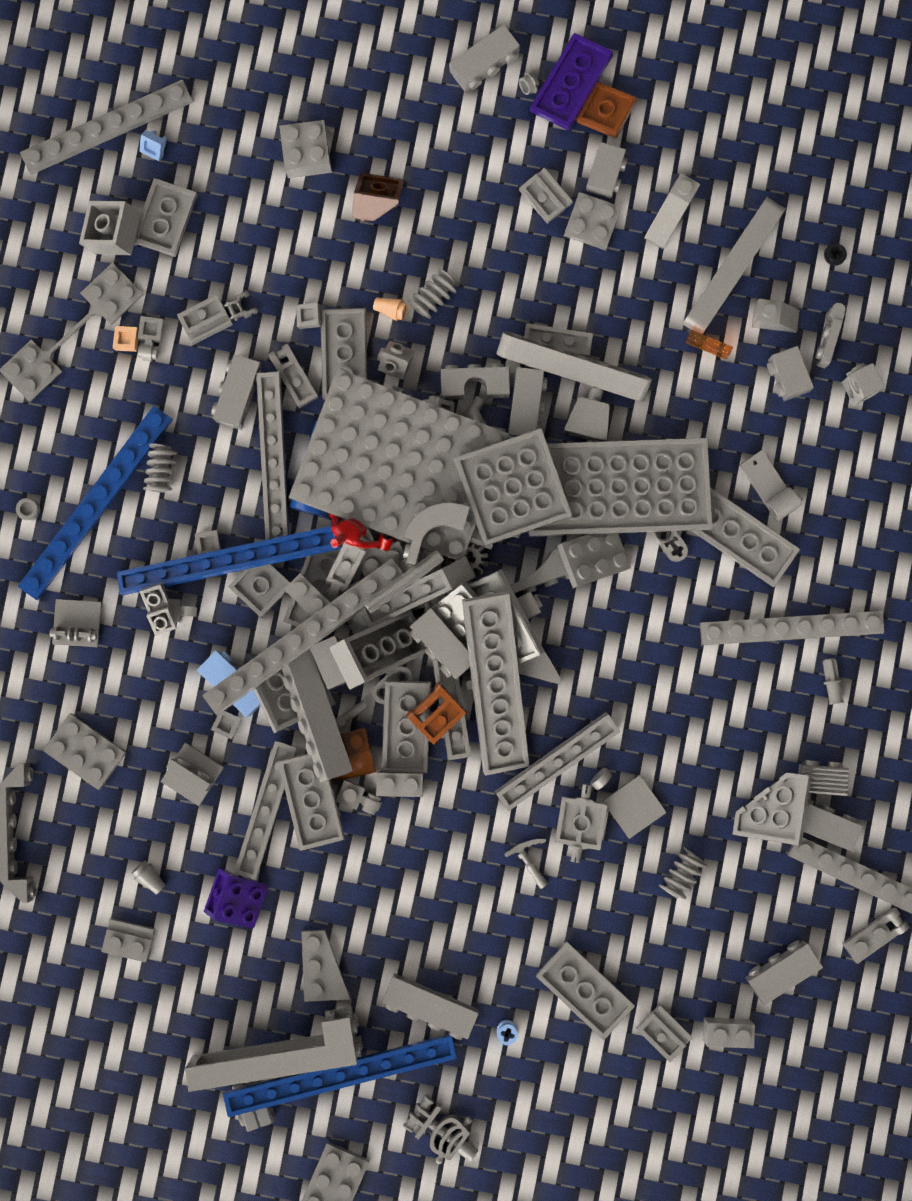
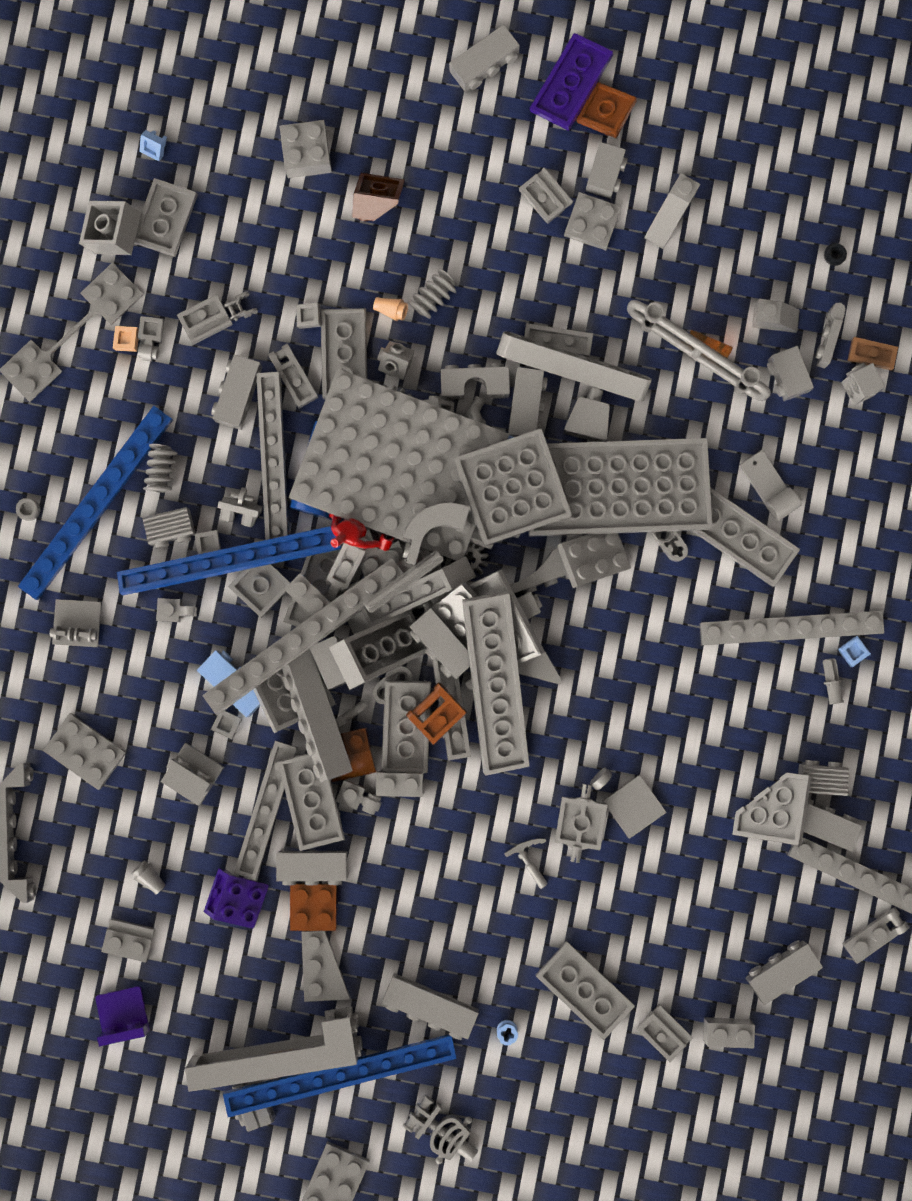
light grey plate [20,79,193,175] -> none
light grey slope [139,582,177,635] -> none
light grey plate [494,712,620,811] -> none
light grey plate [519,72,539,95] -> none
light grey piece [659,848,707,899] -> none
light grey beam [683,197,786,336] -> none
none -> dark purple bracket [95,986,150,1047]
none -> light grey brick [142,507,196,549]
none -> light grey hips [218,487,263,527]
none -> light grey brick [276,851,348,885]
none -> dark orange plate [290,883,337,931]
none -> light grey bar [627,300,771,401]
none -> light blue tile [838,636,871,667]
none -> medium nougat plate [847,337,898,370]

